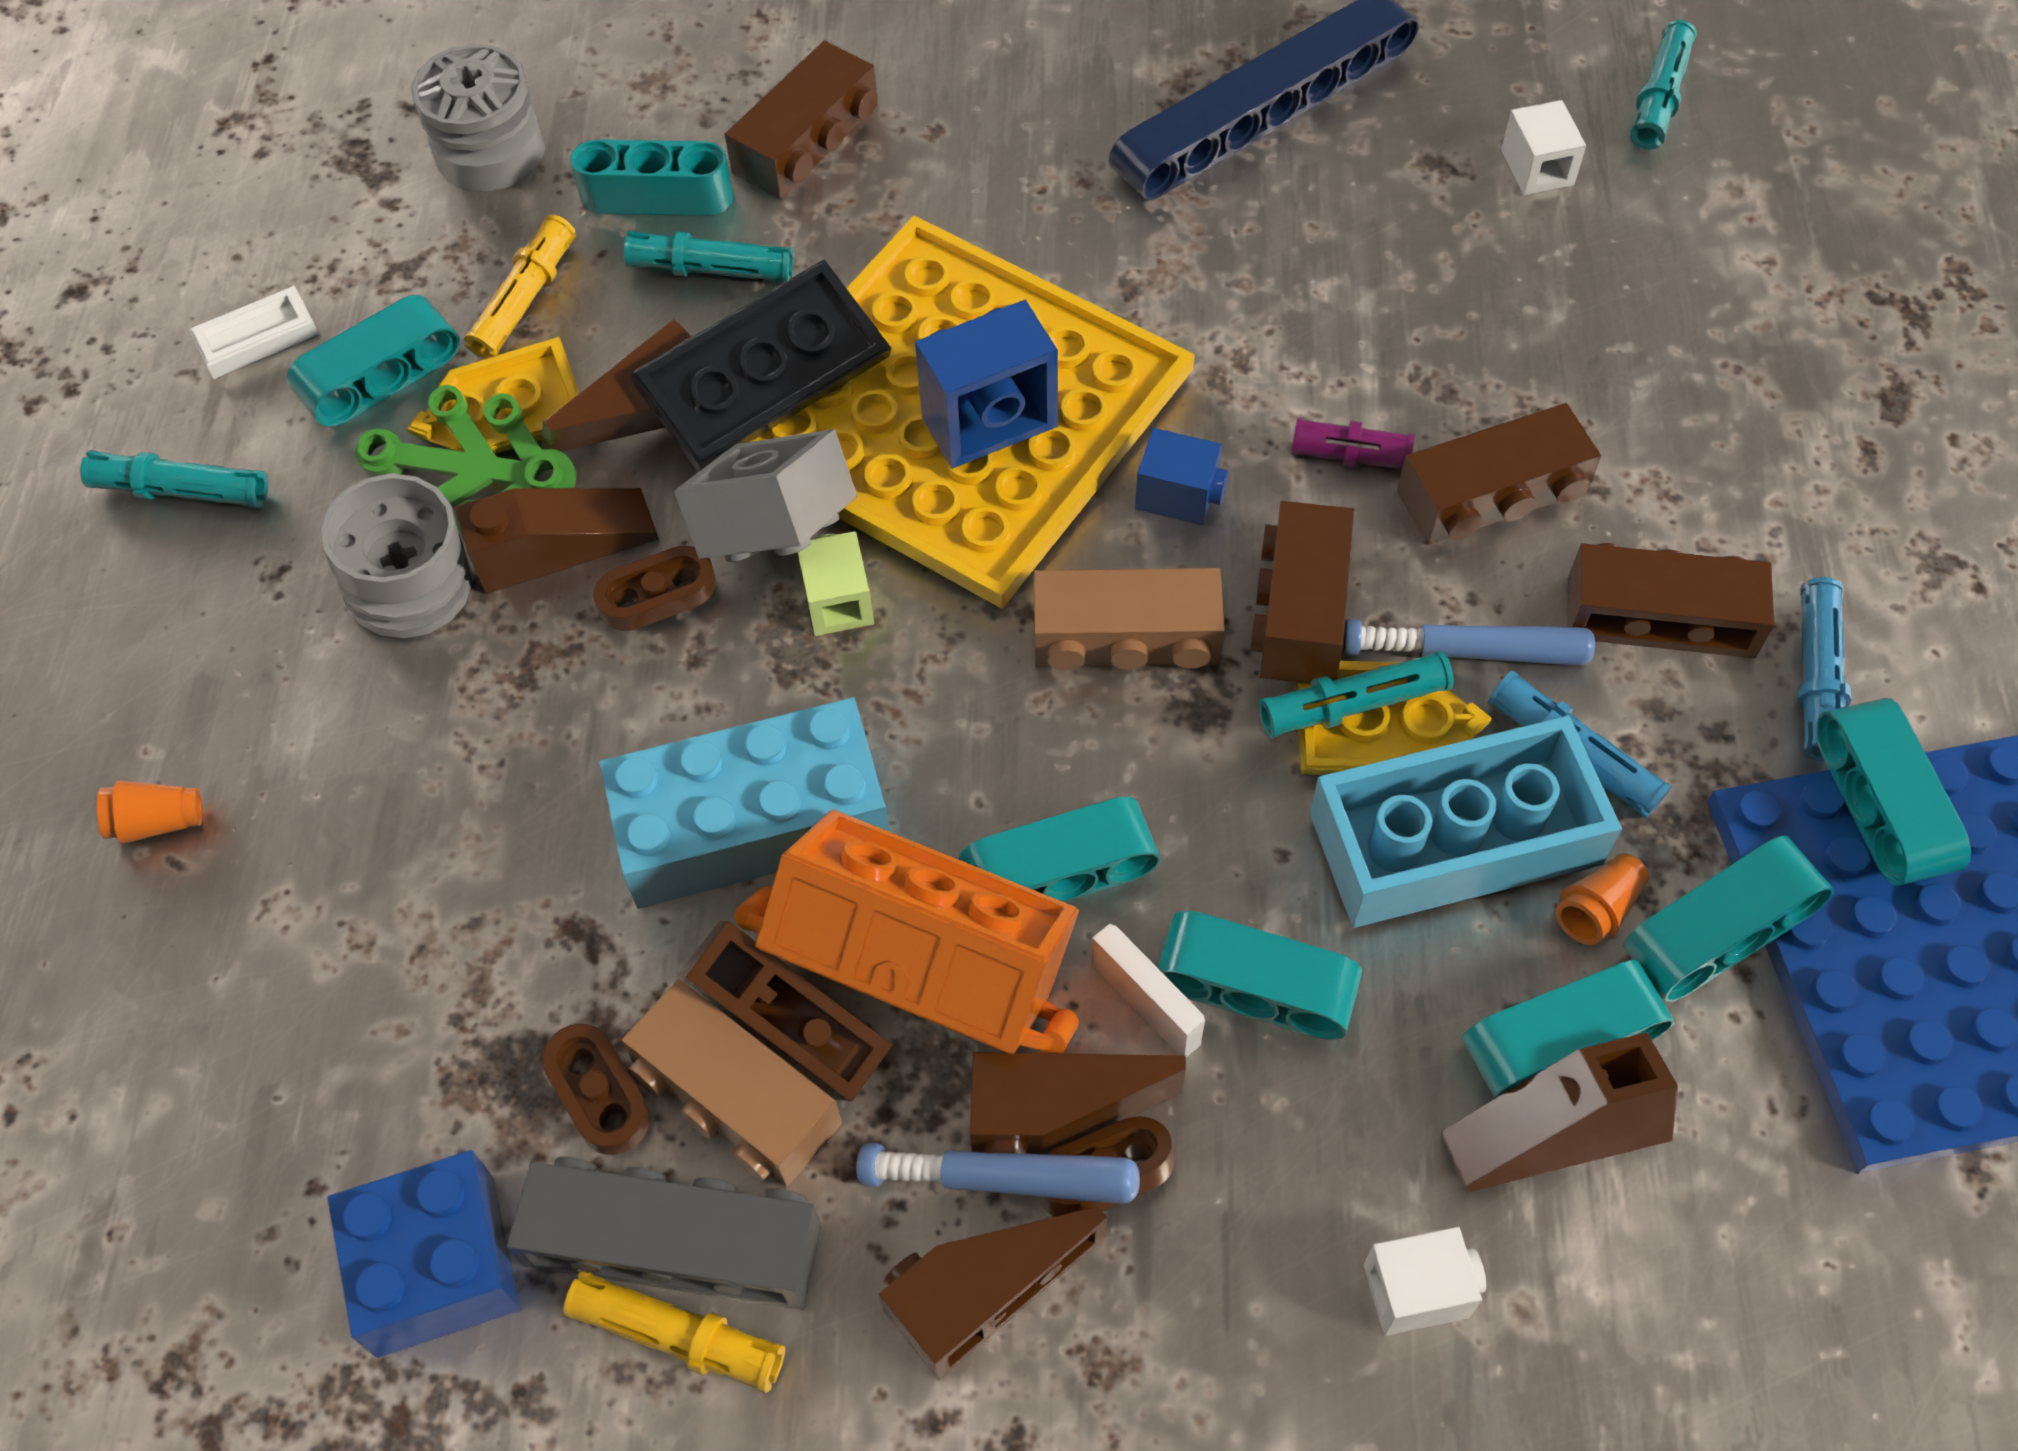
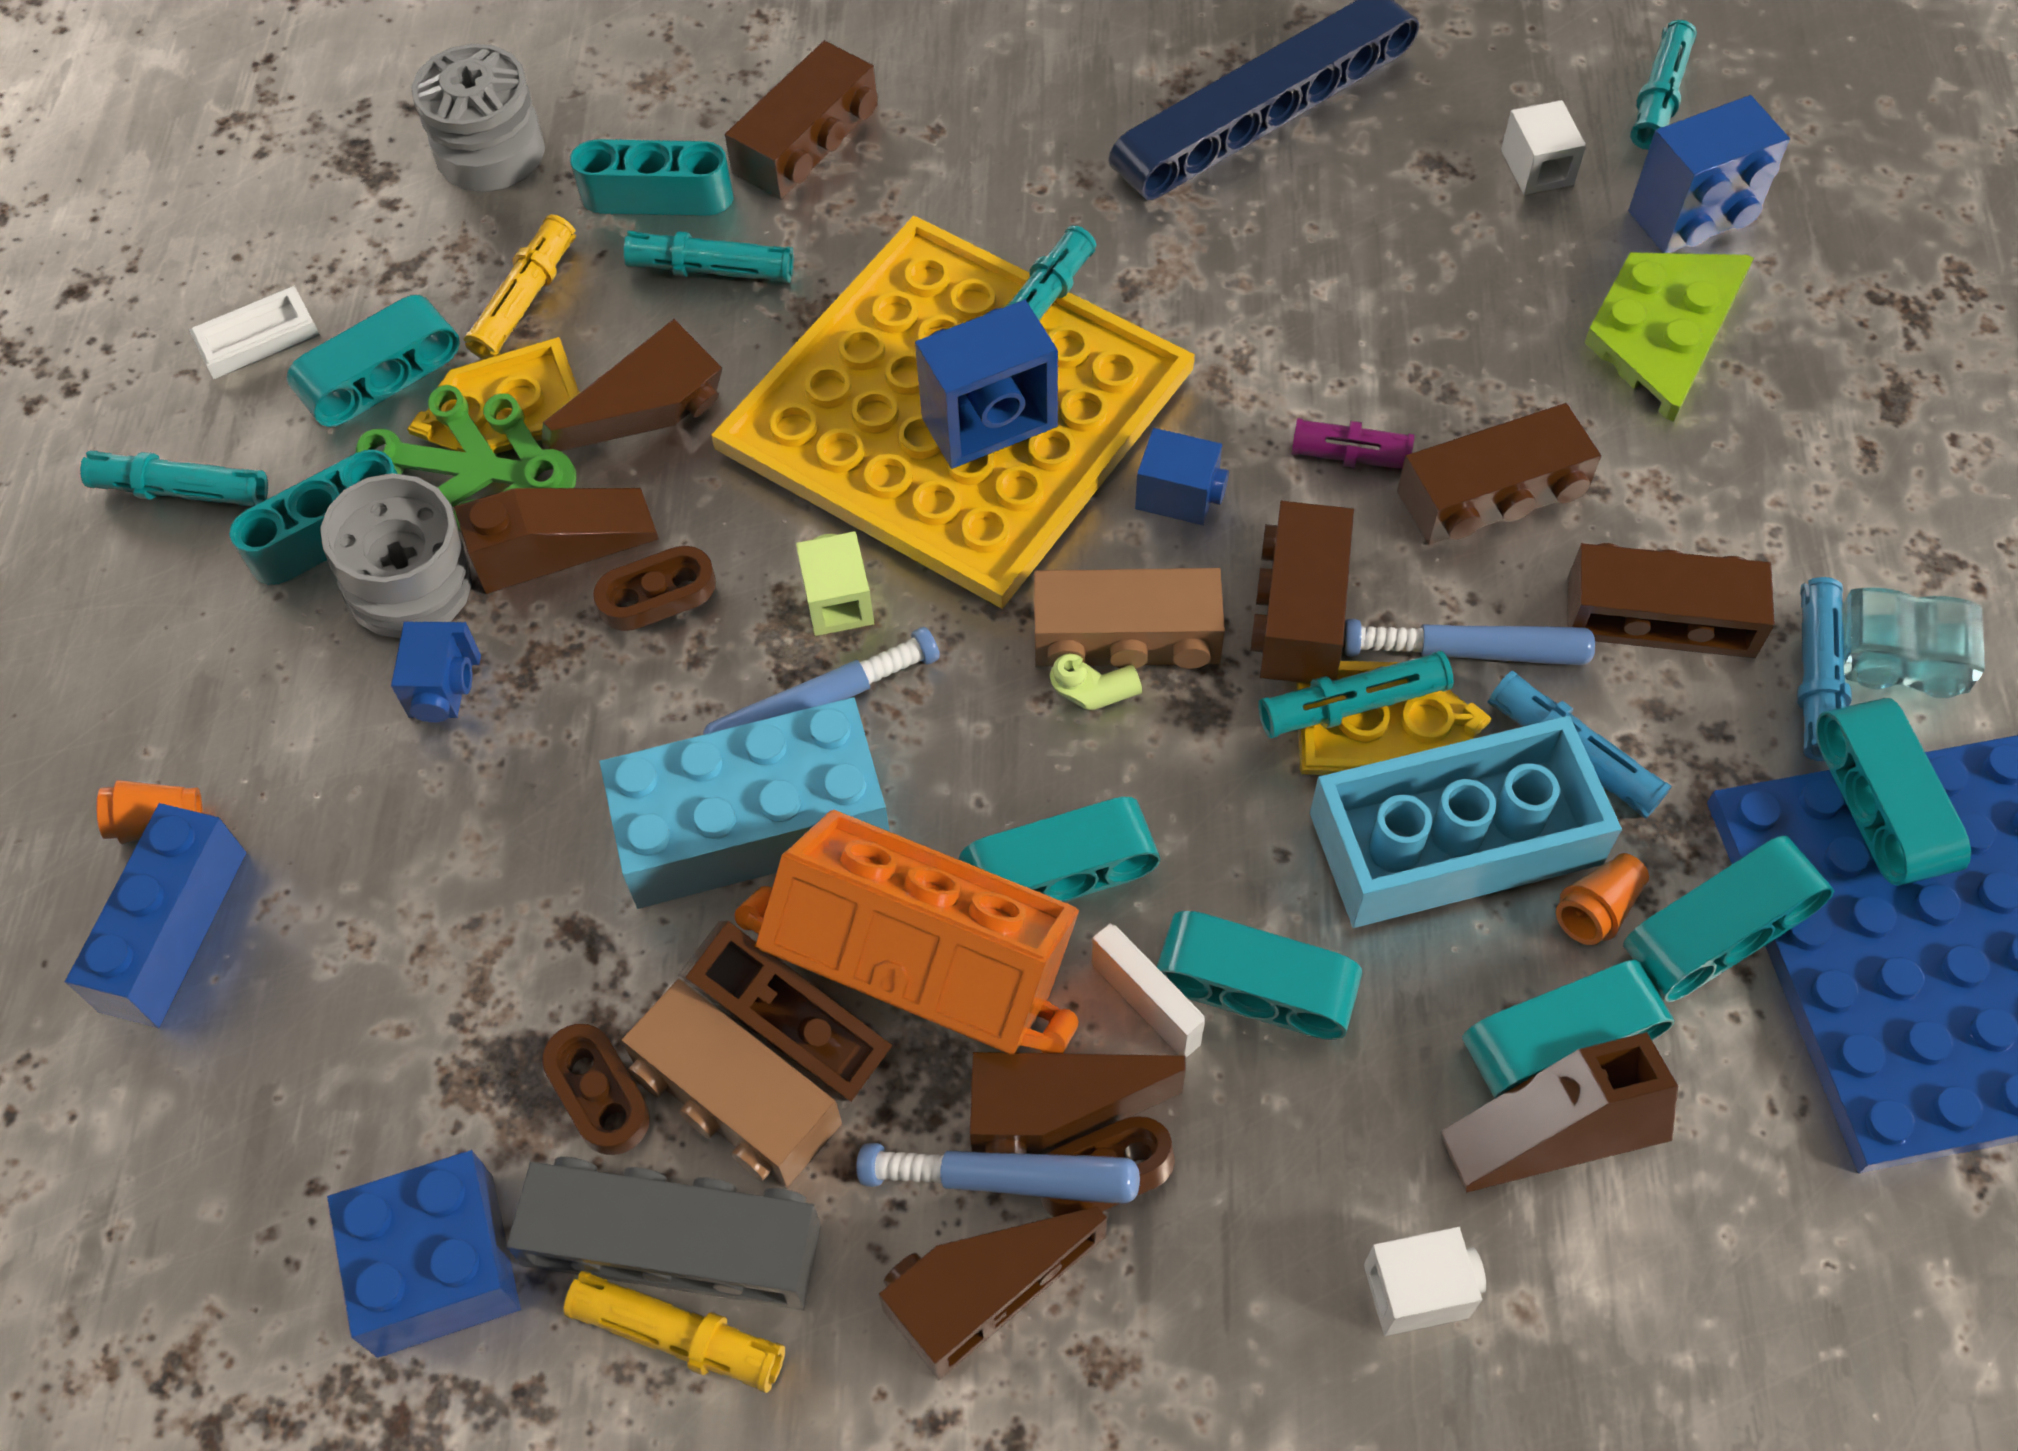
black tile [631,259,892,472] -> none
light grey brick [674,429,857,562] -> none
none -> blue brick [65,803,247,1028]
none -> teal beam [229,450,398,585]
none -> blue brick [391,622,481,723]
none -> medium blue piece [703,627,940,735]
none -> teal pin [1006,225,1097,320]
none -> yellowish green arm [1050,653,1142,711]
none -> lime wing [1584,252,1754,422]
none -> blue brick [1628,95,1790,253]
none -> clear light blue brick [1842,588,1985,698]

